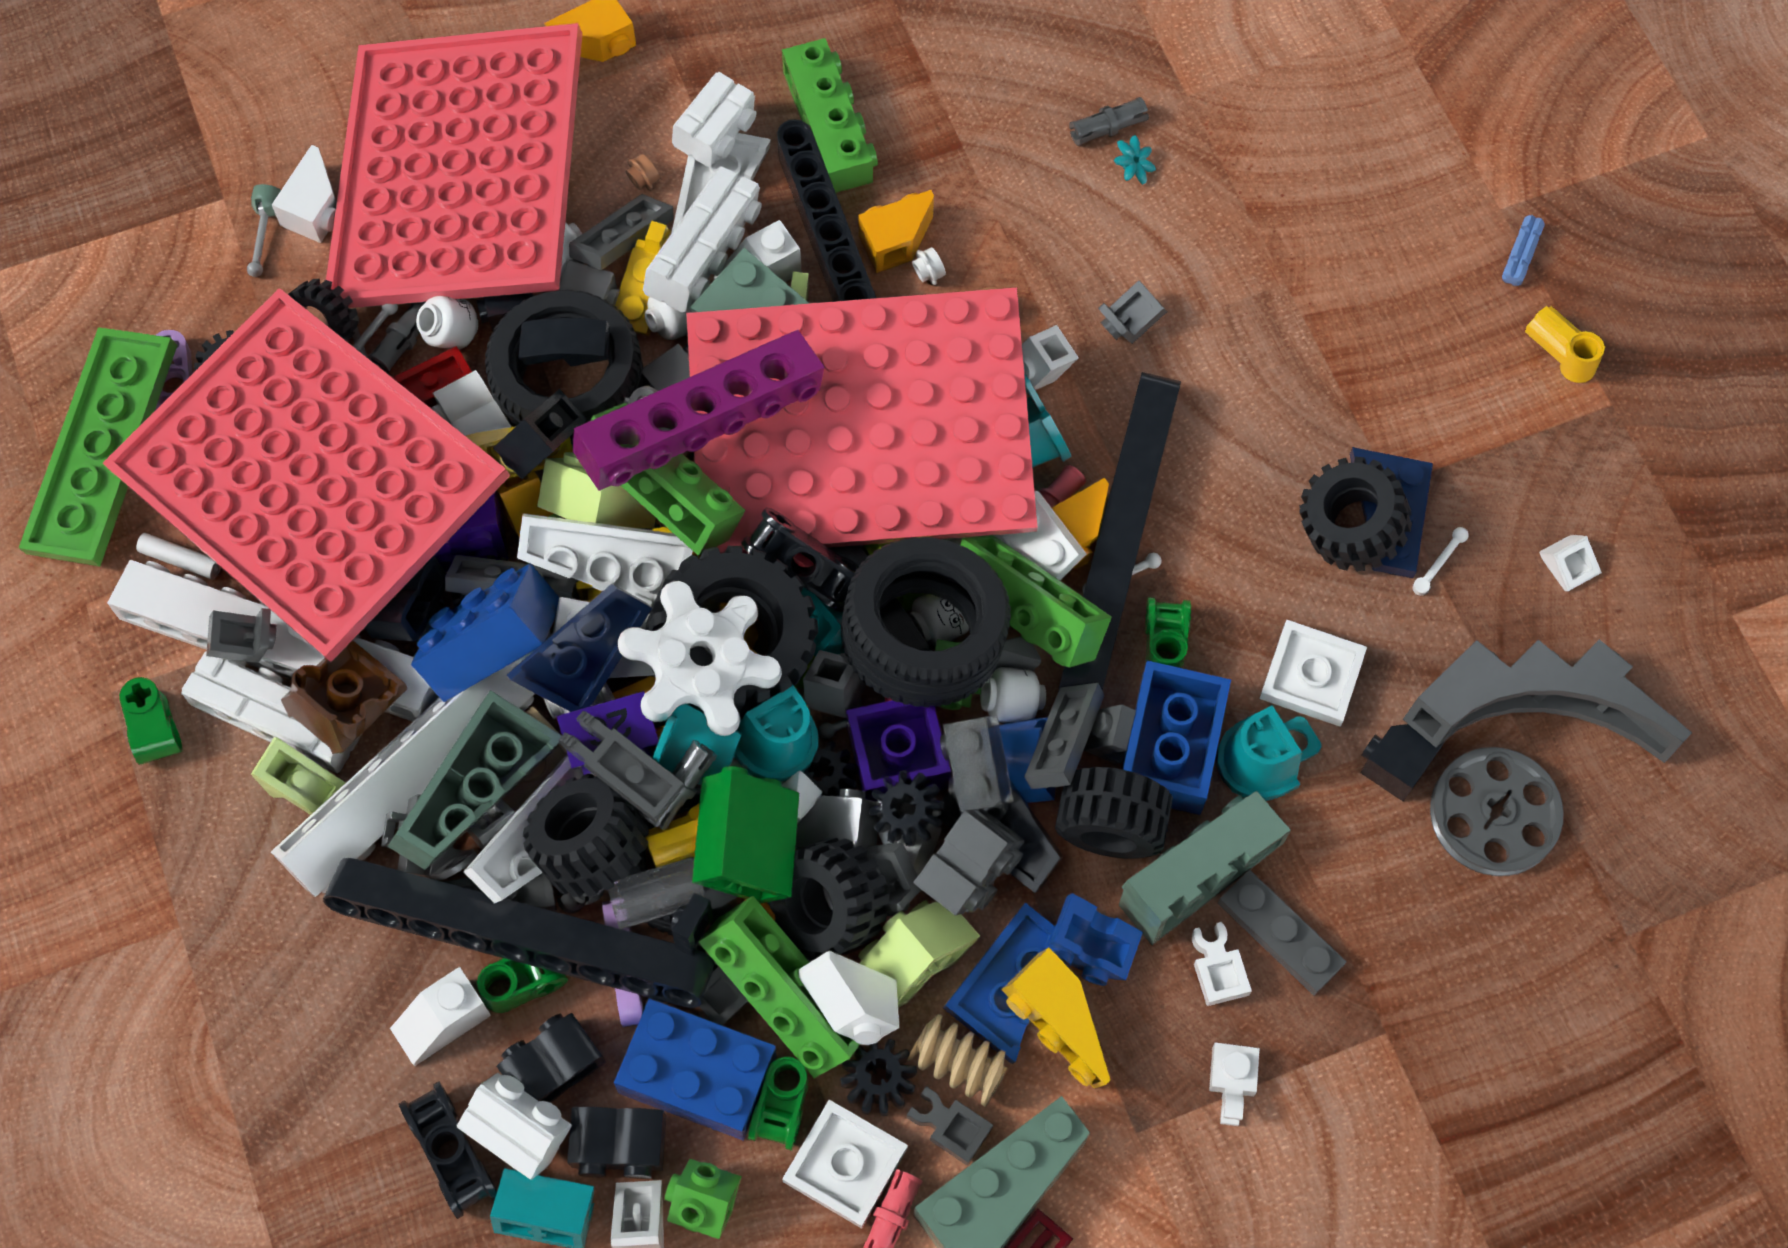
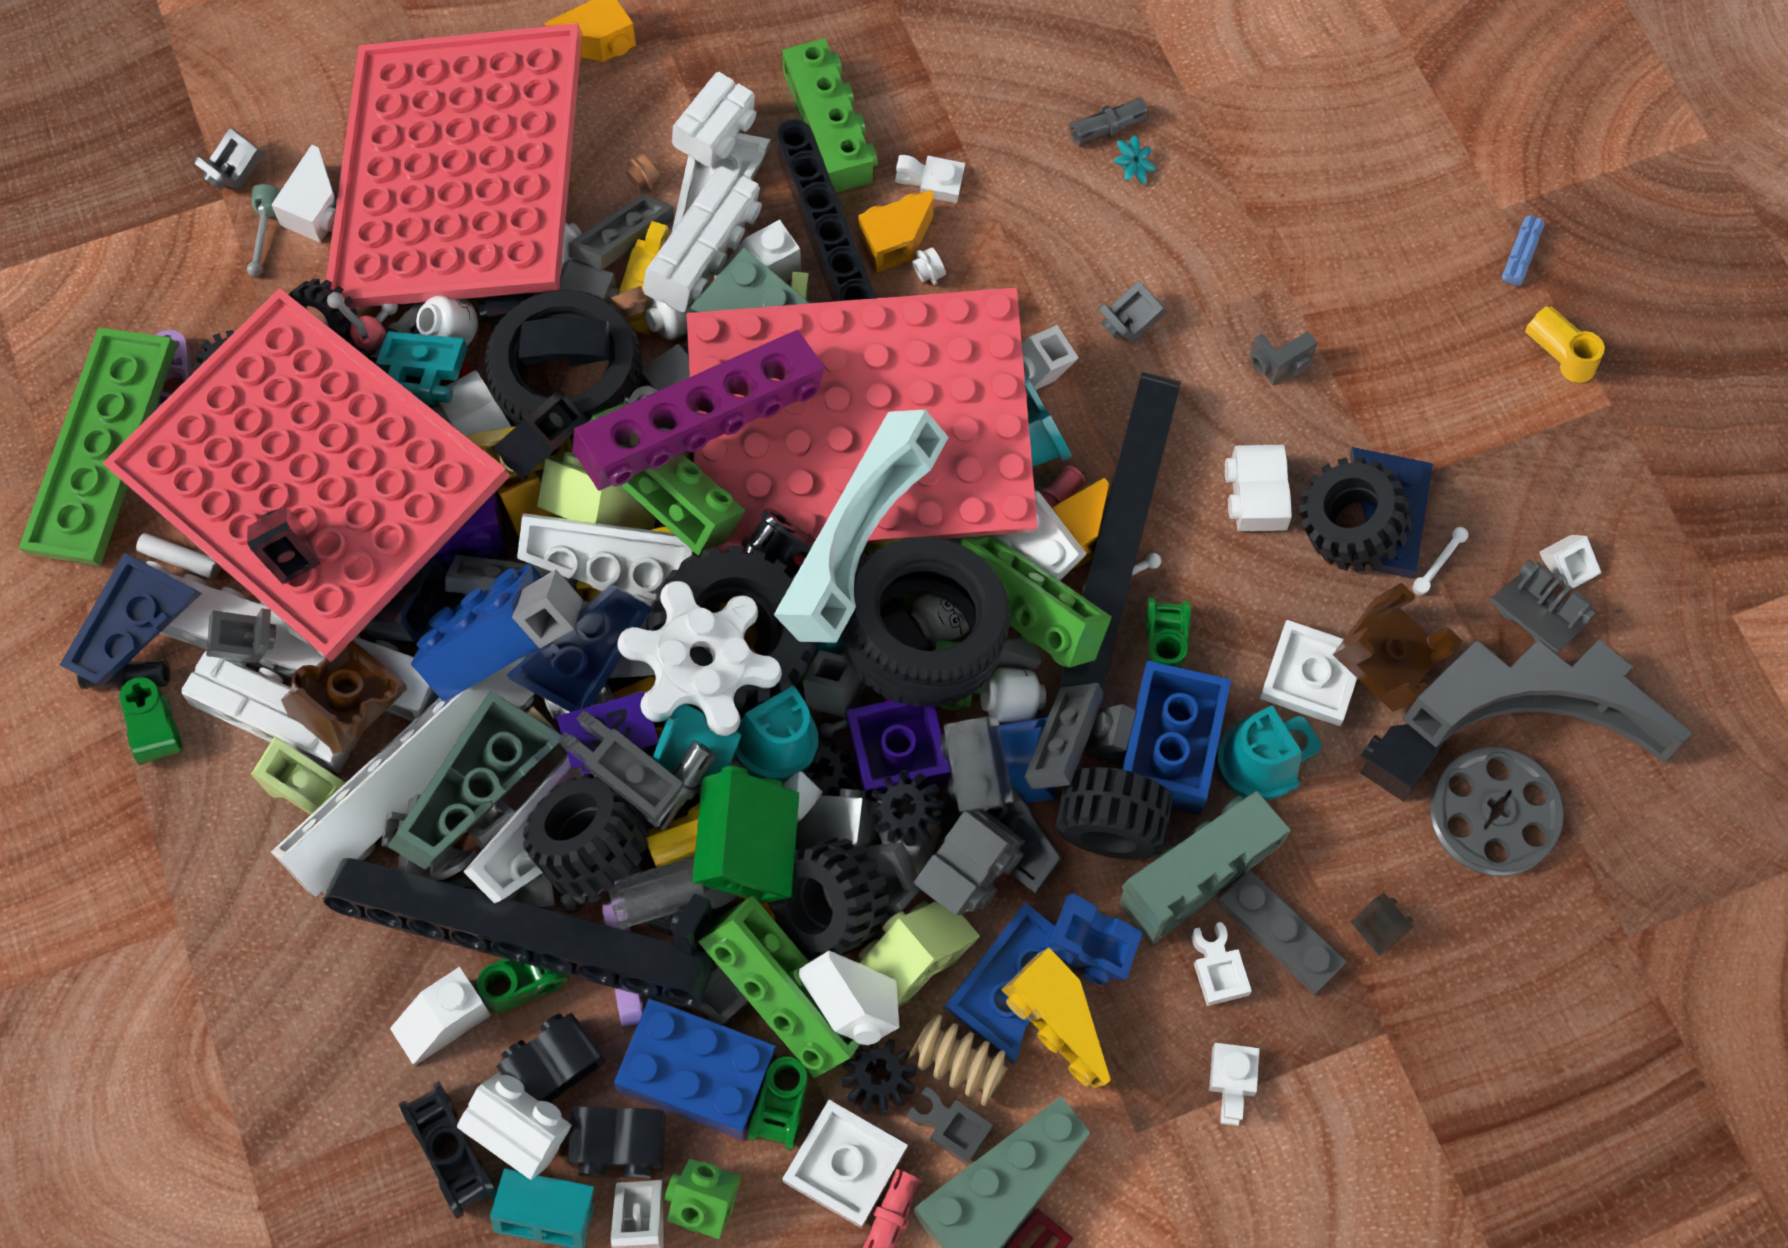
none -> dark blue wing [60,552,202,687]
none -> black pin [77,659,170,691]
none -> dark grey bracket [194,128,265,190]
none -> slope [247,506,321,584]
none -> hinge [327,292,386,351]
none -> teal plate [376,331,468,405]
none -> light grey brick [512,569,583,649]
none -> nougat plate [611,286,649,317]
none -> light aqua arch [774,409,949,643]
none -> white plate [895,155,965,204]
none -> white brick [1225,445,1292,531]
none -> dark grey bracket [1250,331,1318,385]
none -> reddish brown panel [1332,583,1463,712]
none -> clear smoke tile [1351,893,1413,956]
none -> dark grey hinge [1489,559,1596,654]

